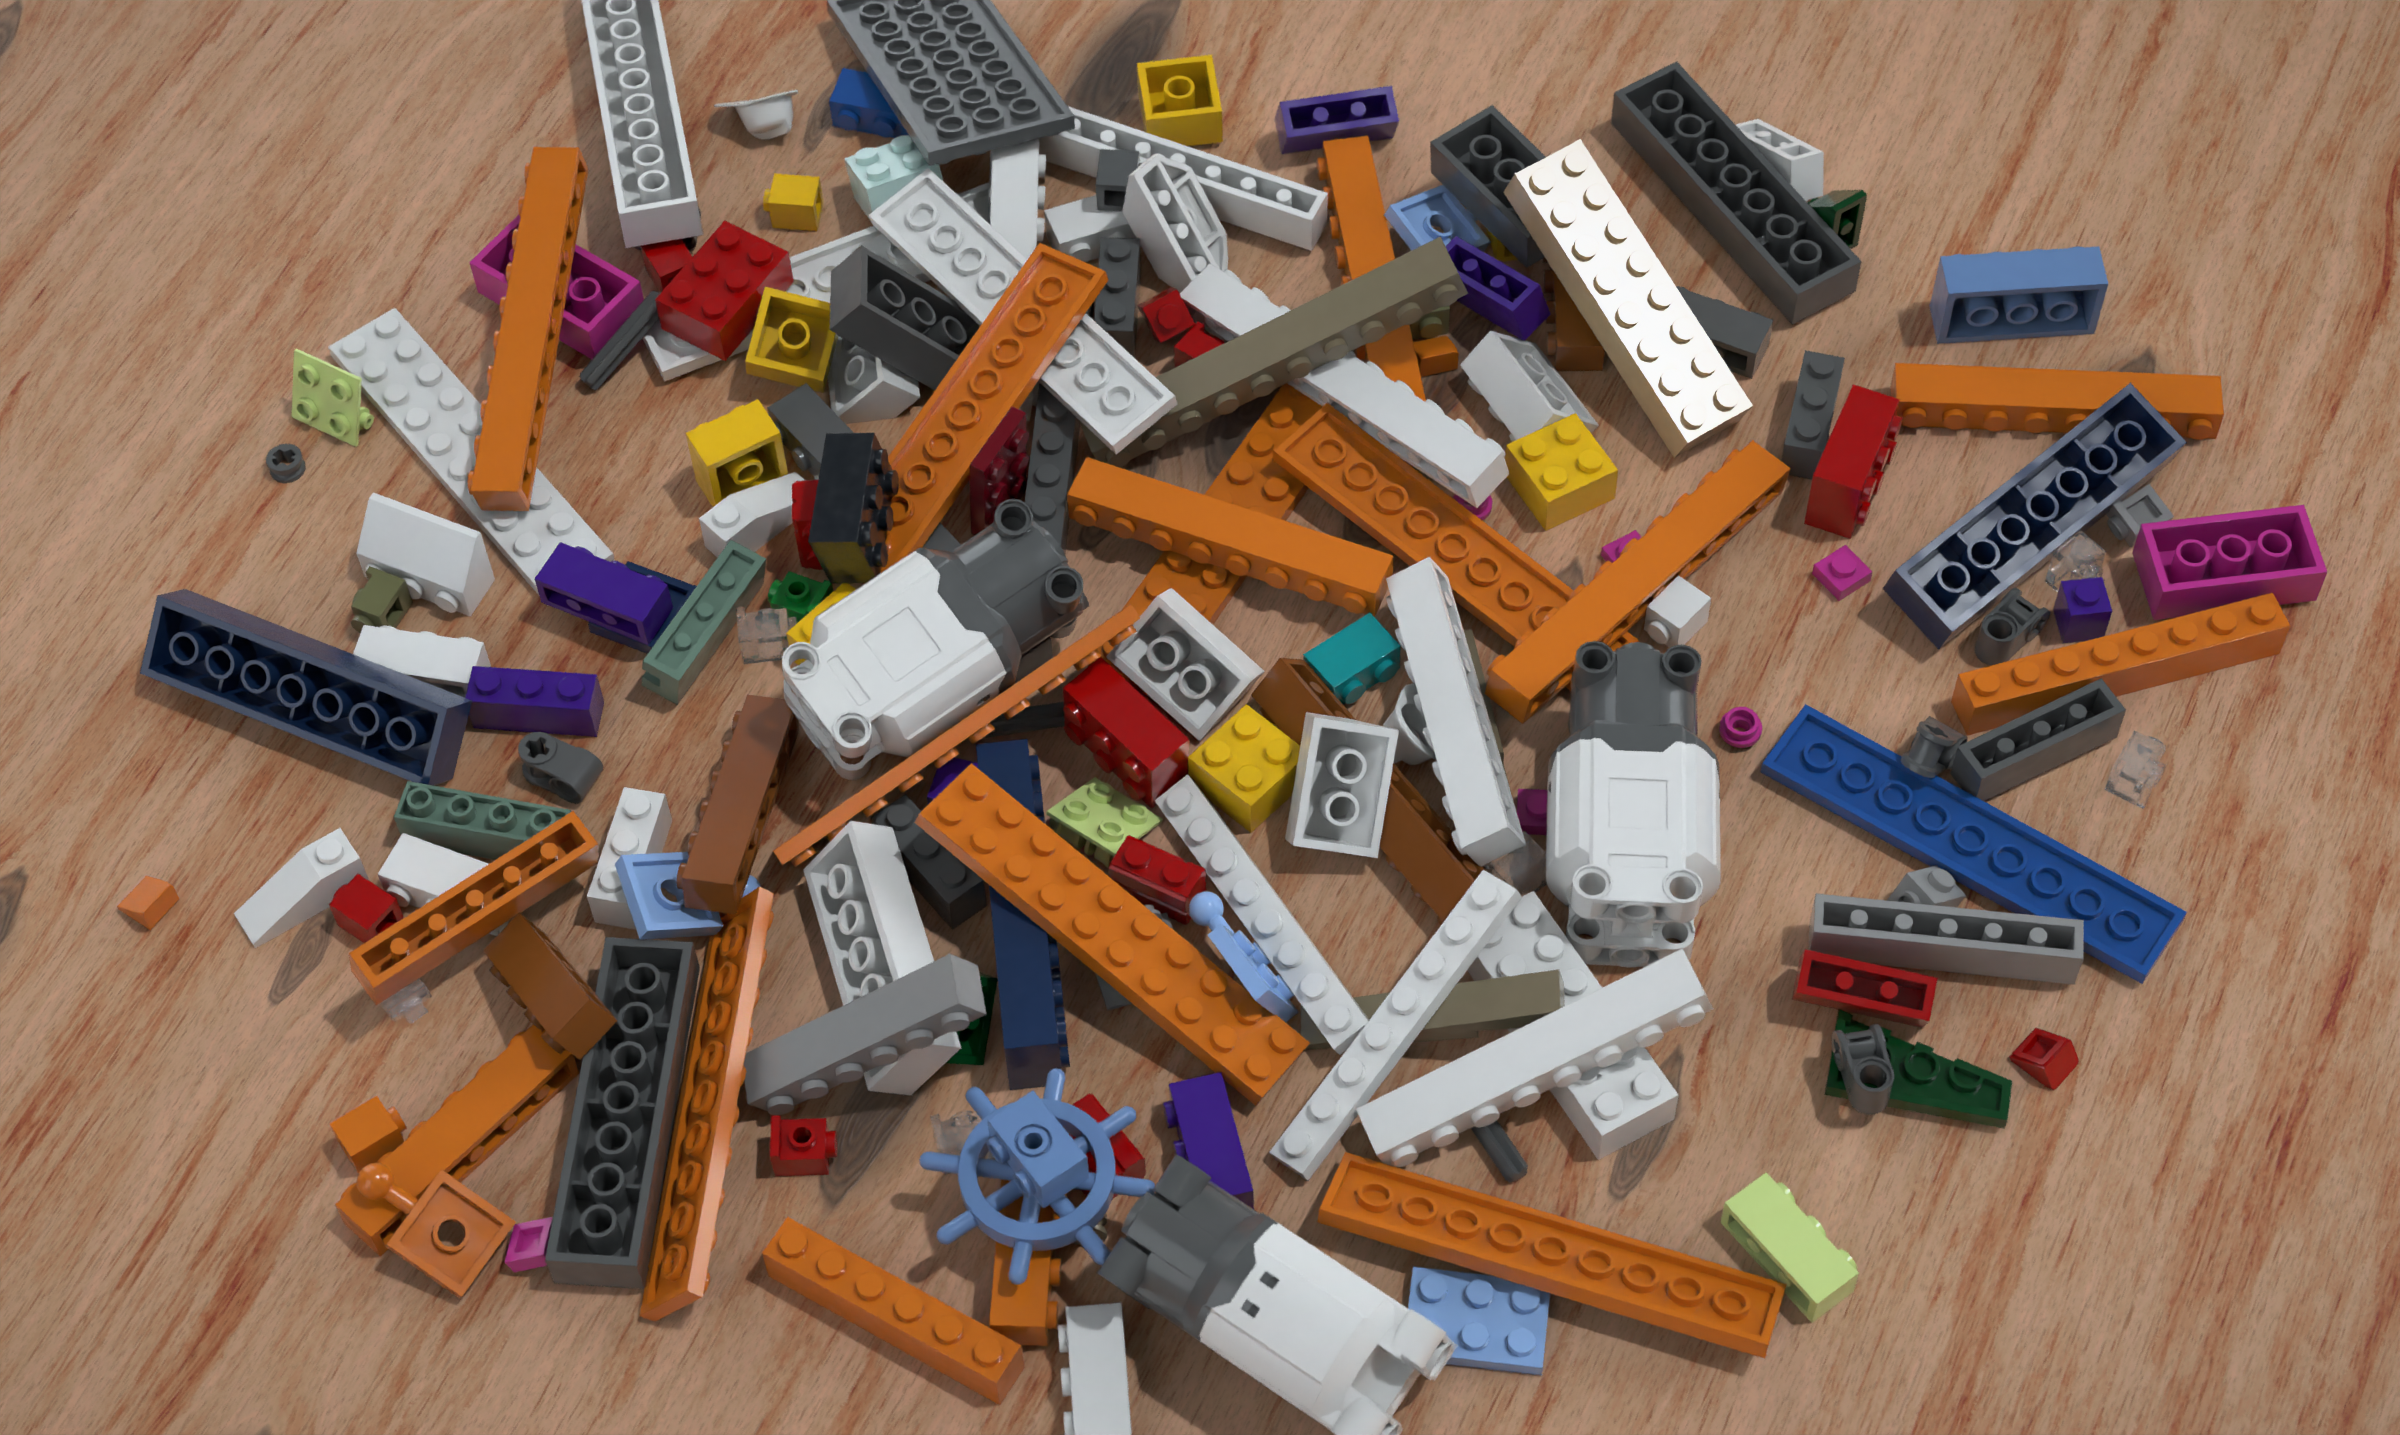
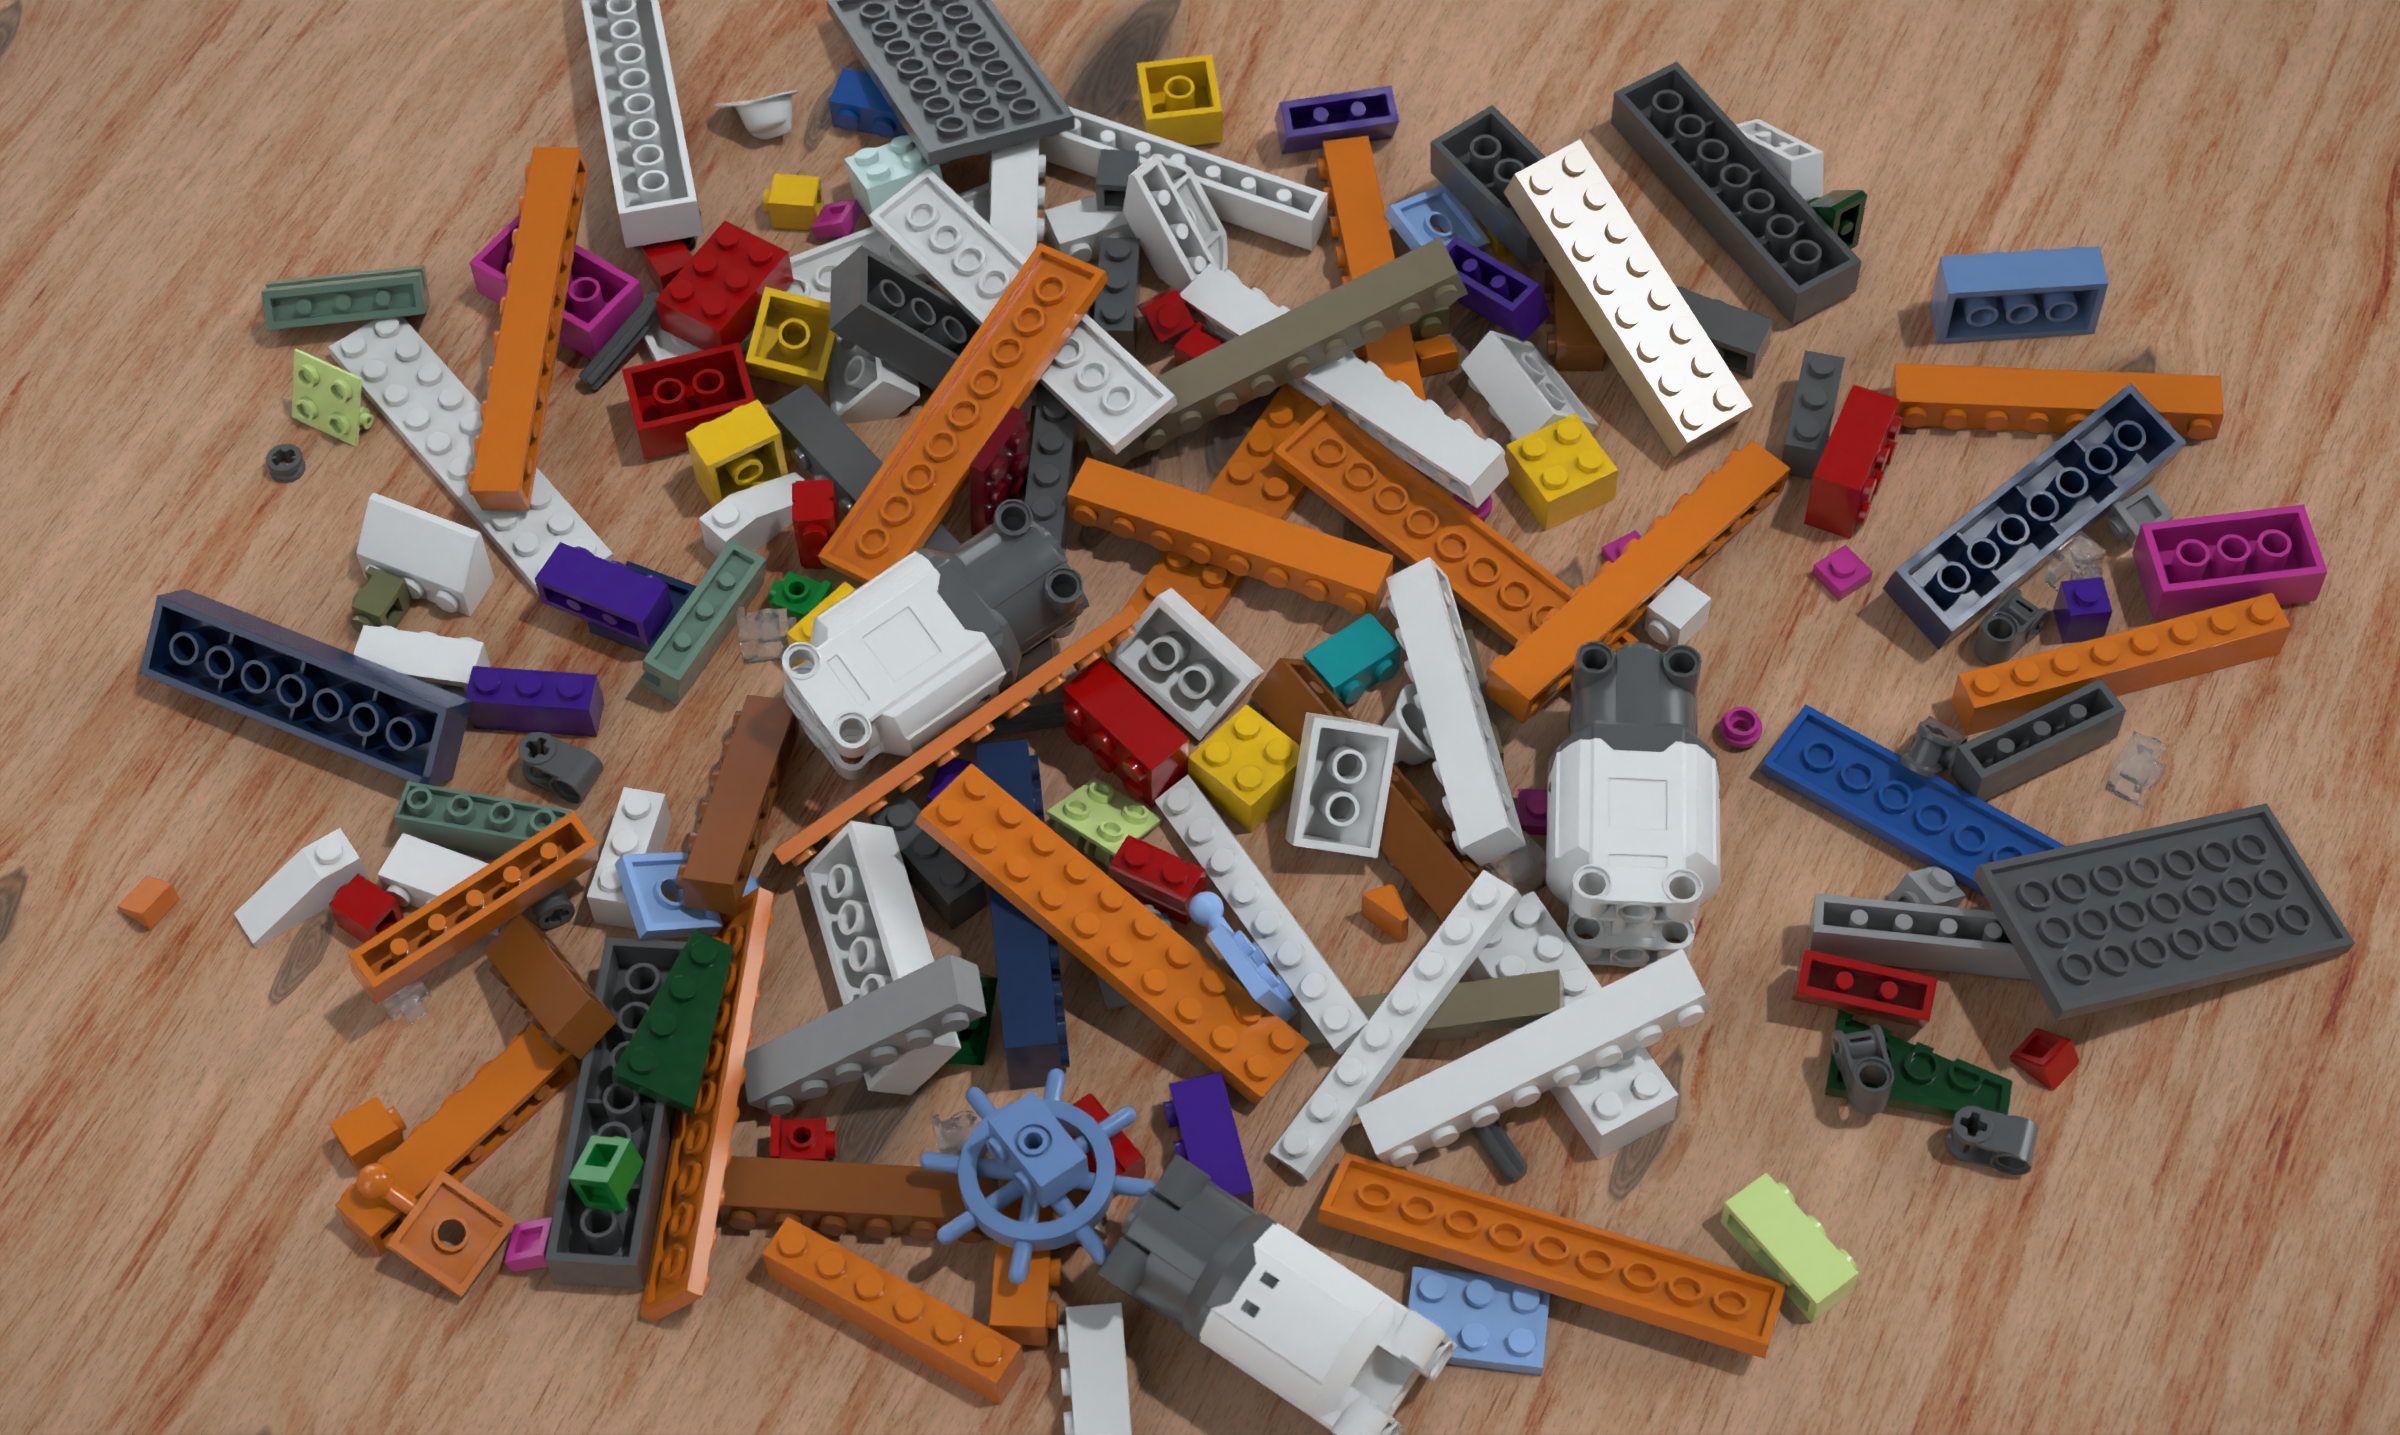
black brick [808,433,899,583] -> none
none -> sand green brick [261,265,430,330]
none -> dark grey bush [531,888,575,929]
none -> green brick [568,1135,644,1212]
none -> dark green wing [612,930,734,1116]
none -> red brick [622,342,755,460]
none -> dark orange brick [719,1156,999,1243]
none -> dark pink plate [811,199,863,240]
none -> orange slope [1361,883,1409,943]
none -> dark grey piece [1945,1106,2038,1175]
none -> dark grey plate [1973,804,2355,1021]

